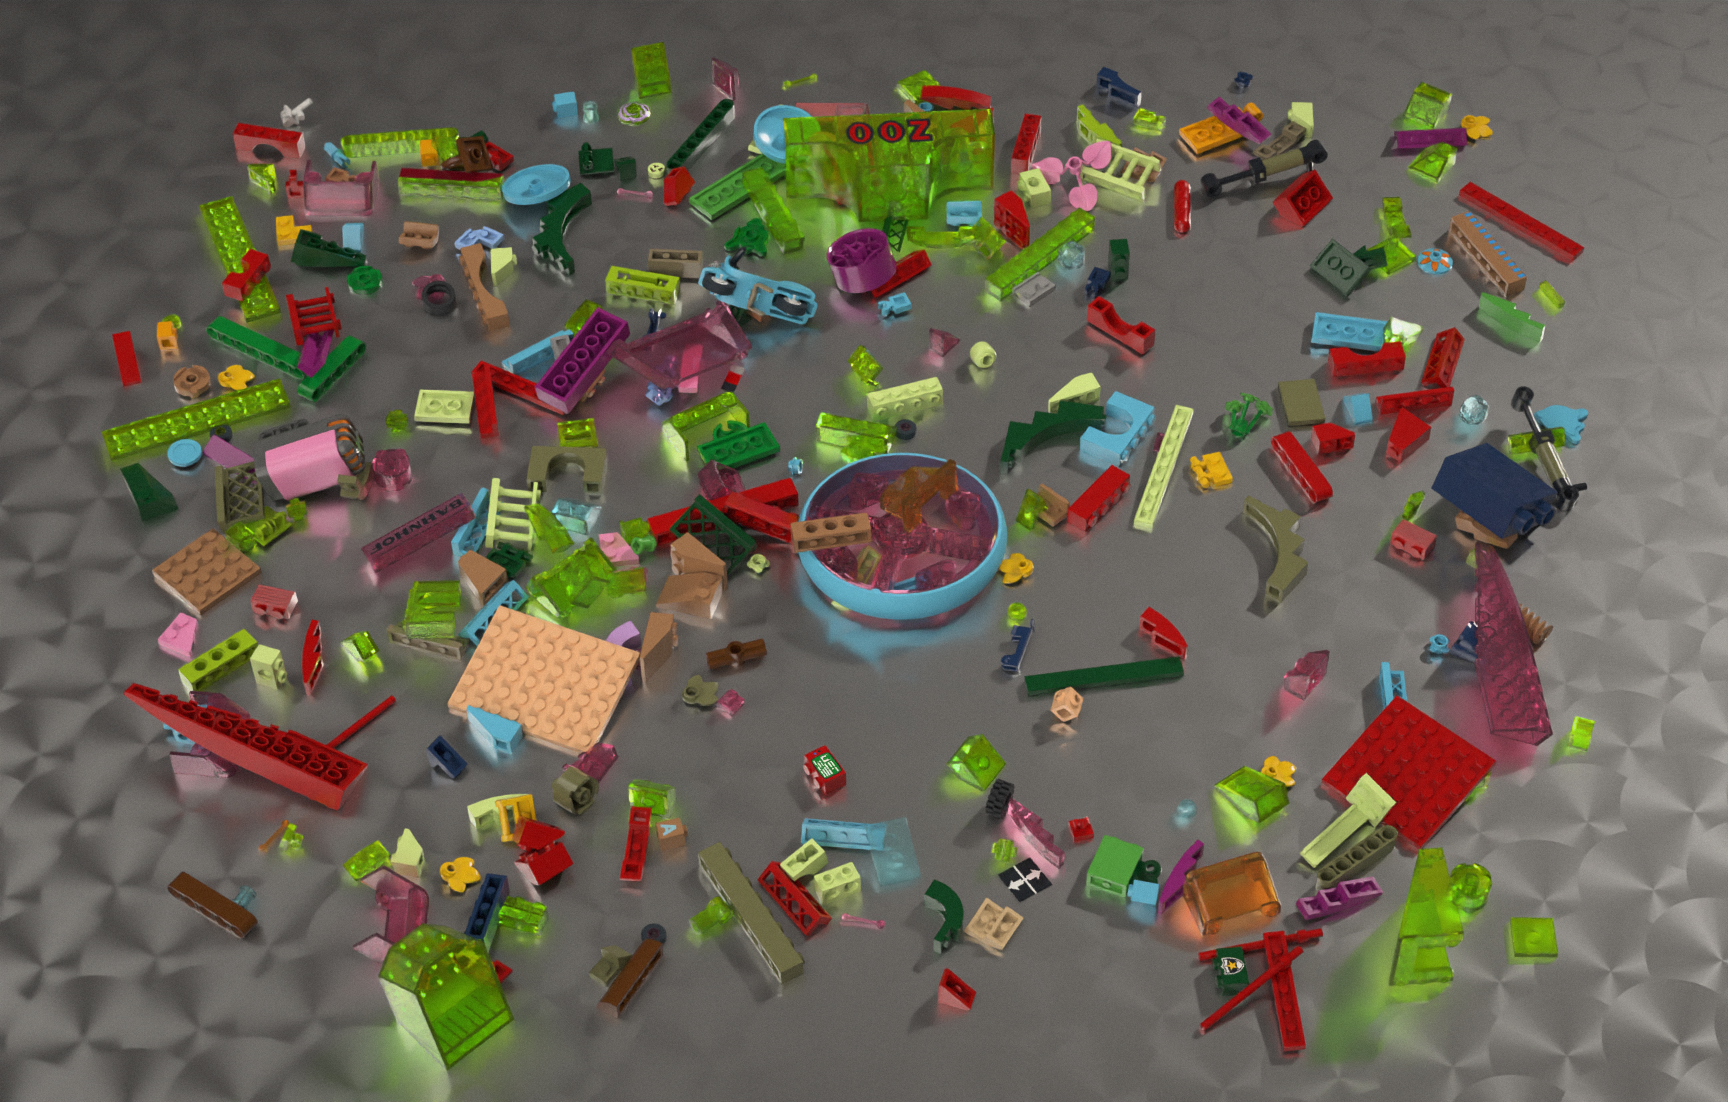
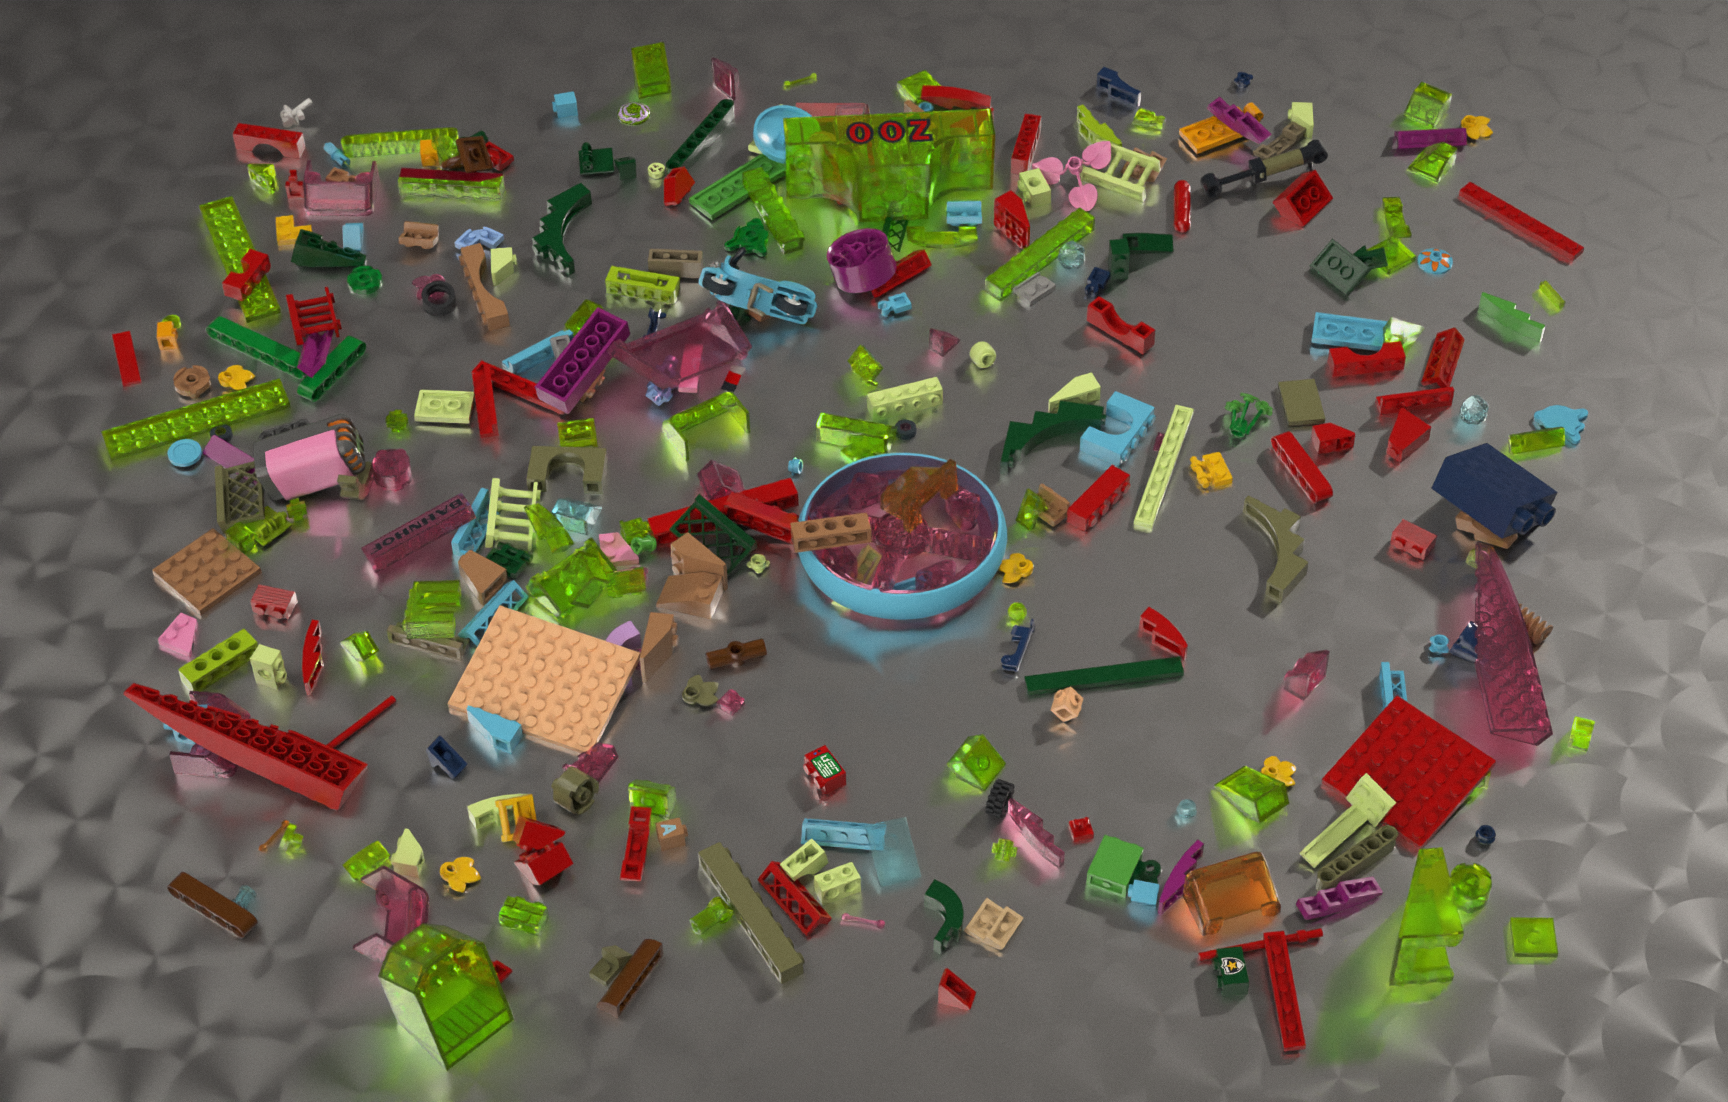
dark green wedge [120,463,178,521] -> none
dark blue brick [462,873,510,956] -> none
medium azure dish [502,164,571,205] -> none
clear light blue bush [583,101,599,123] -> none
clear pink hinge [617,188,653,198] -> none
black wheel [641,923,667,945] -> none
green plate [697,420,780,476] -> none
clear neon green slope [973,217,1007,261] -> none
black sticker [998,857,1053,902] -> none
red bar [1200,945,1304,1031] -> none
medium azure slope [1343,393,1373,425] -> none
clear neon green slope [1402,490,1425,521] -> none
medium nougat brick [1449,211,1527,296] -> none
black piece [1511,386,1587,511] -> none
none -> dark green slope [1120,233,1174,255]
none -> dark blue plate [1475,825,1496,844]

